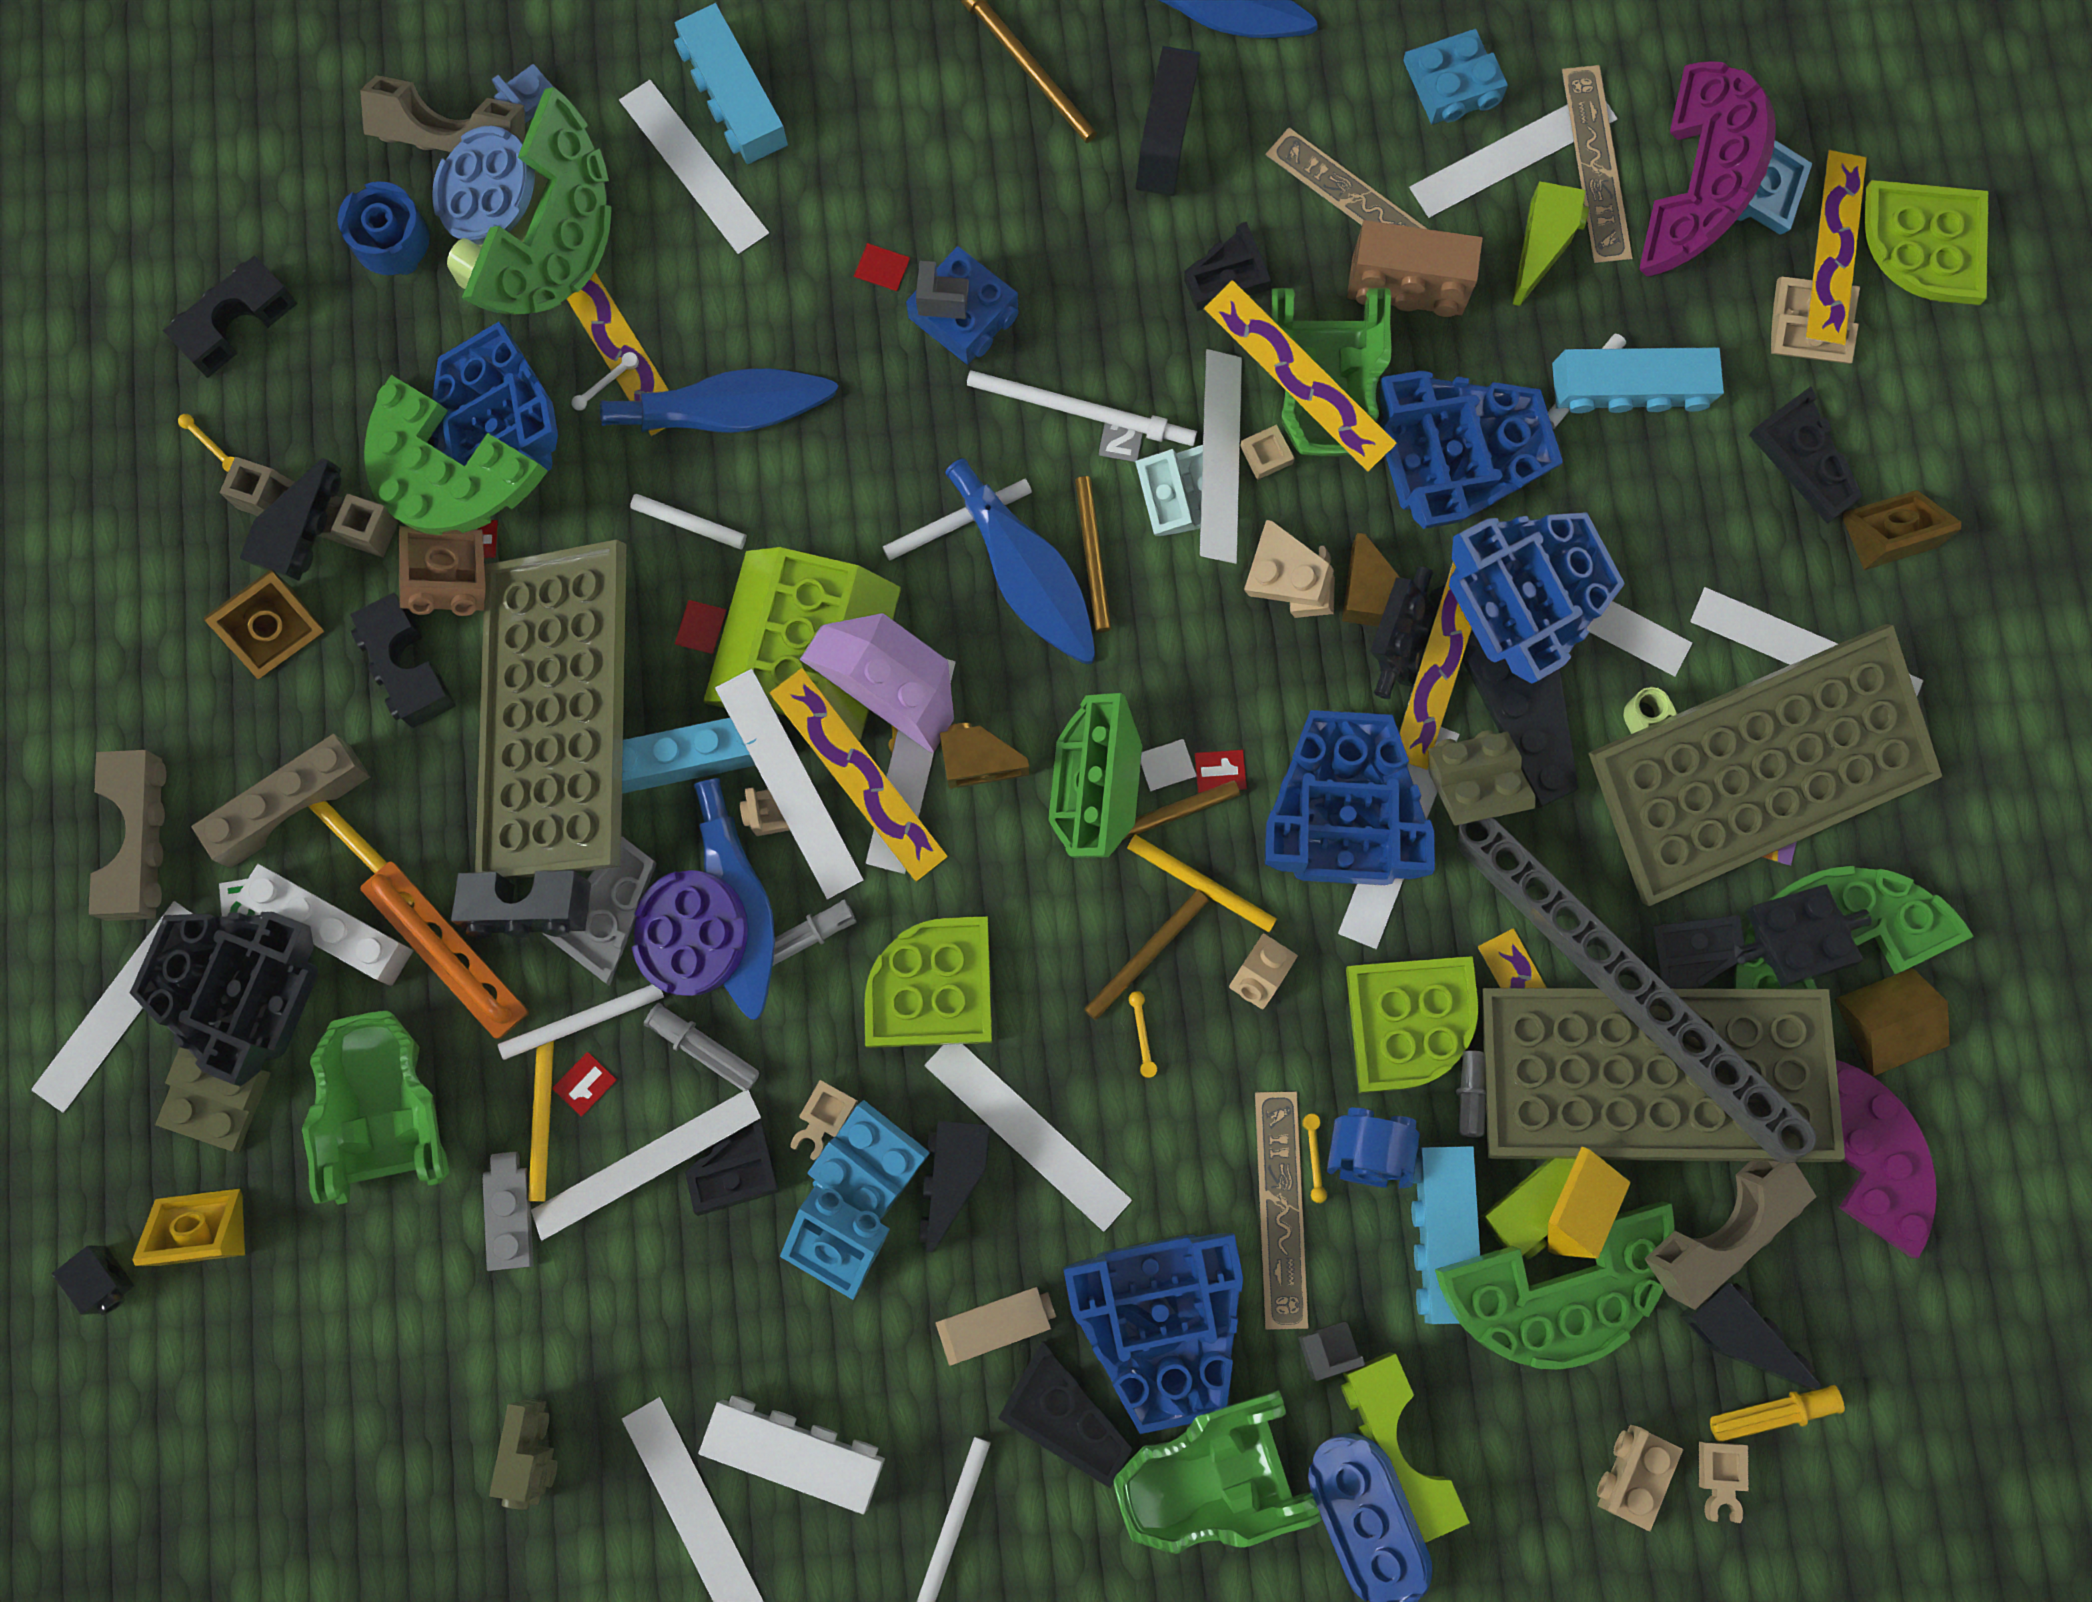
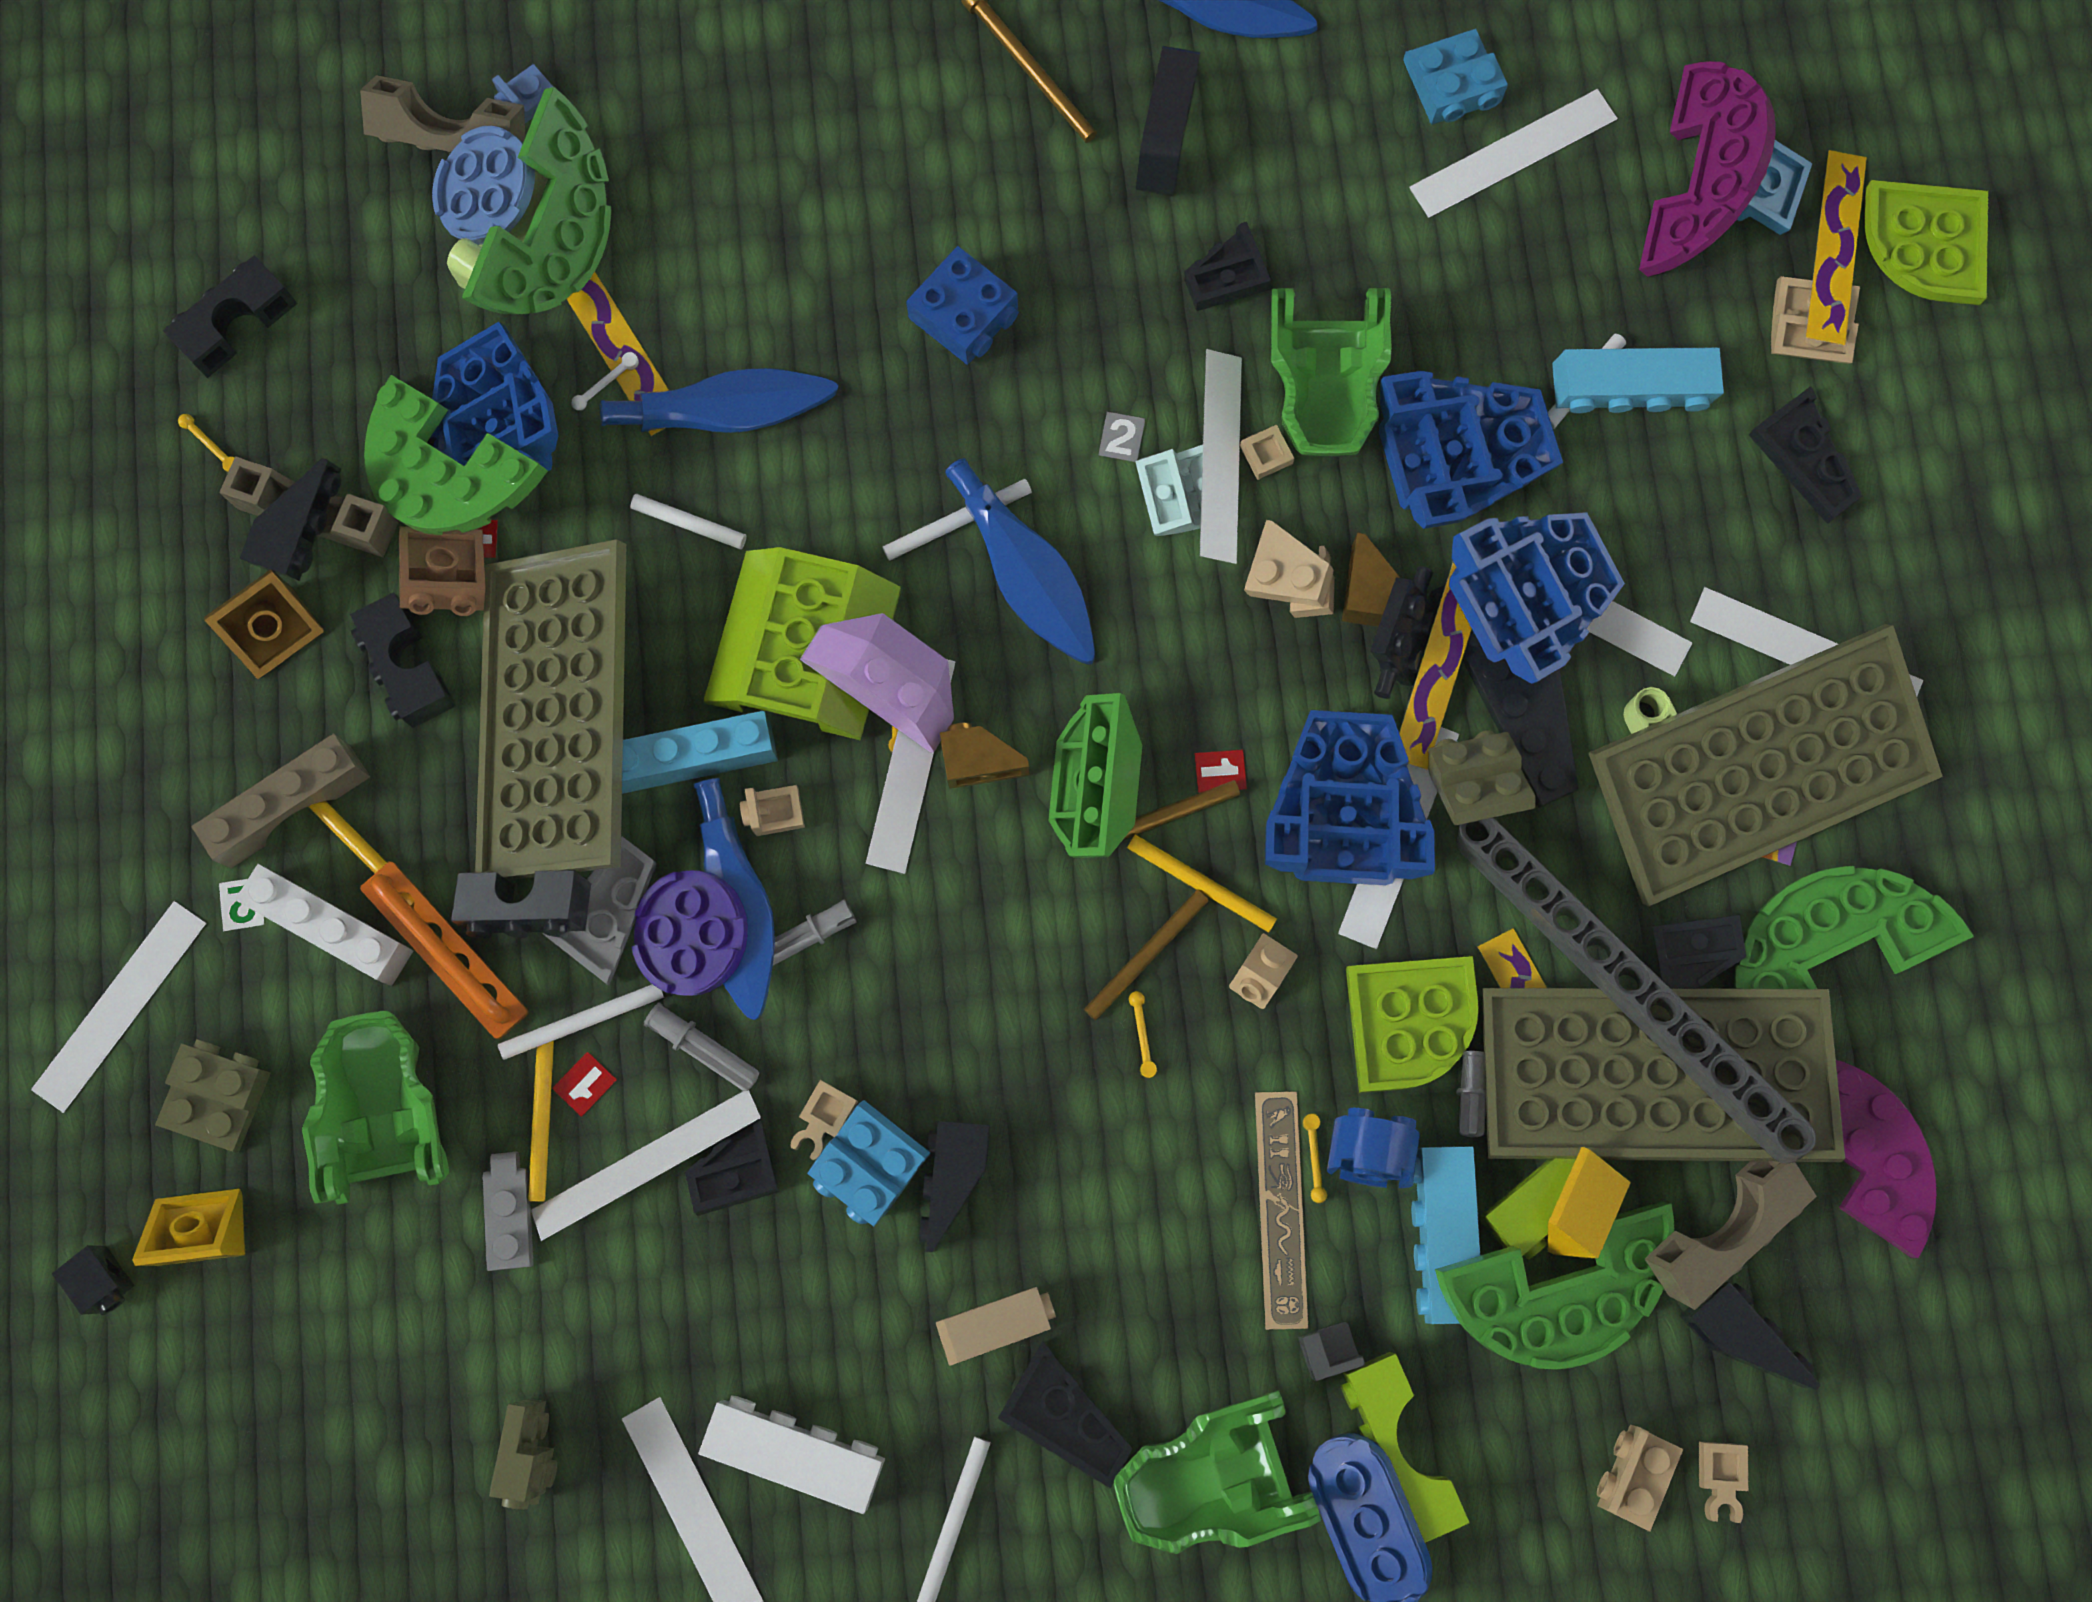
dark tan arch [89,750,166,921] -> none
black wedge [129,912,319,1087] -> none
blue brick [338,181,430,275] -> none
white sticker [619,80,769,254] -> none
medium azure brick [674,3,788,165] -> none
red sticker [675,600,727,654] -> none
white sticker [715,669,863,899] -> none
yellow sticker [769,668,948,882] -> none
dark azure plate [780,1185,890,1300] -> none
red sticker [853,243,910,291] -> none
lime plate [864,916,992,1048] -> none
dark grey panel [916,261,969,319] -> none
white sticker [924,1044,1132,1232] -> none
white bar [967,370,1197,446] -> none
blue wedge [1063,1233,1243,1434] -> none
pearl gold bar [1075,476,1111,633] -> none
white sticker [1141,739,1196,791] -> none
yellow sticker [1204,280,1397,472] -> none
sticker [1265,128,1427,229] -> none
medium nougat brick [1347,220,1483,317] -> none
lime slope [1513,181,1589,306] -> none
sticker [1562,65,1633,263] -> none
yellow axle [1710,1385,1845,1442] -> none
black plate [1735,884,1872,988] -> none
pearl gold slope [1835,968,1950,1076] -> none
pearl gold slope [1843,490,1961,570] -> none

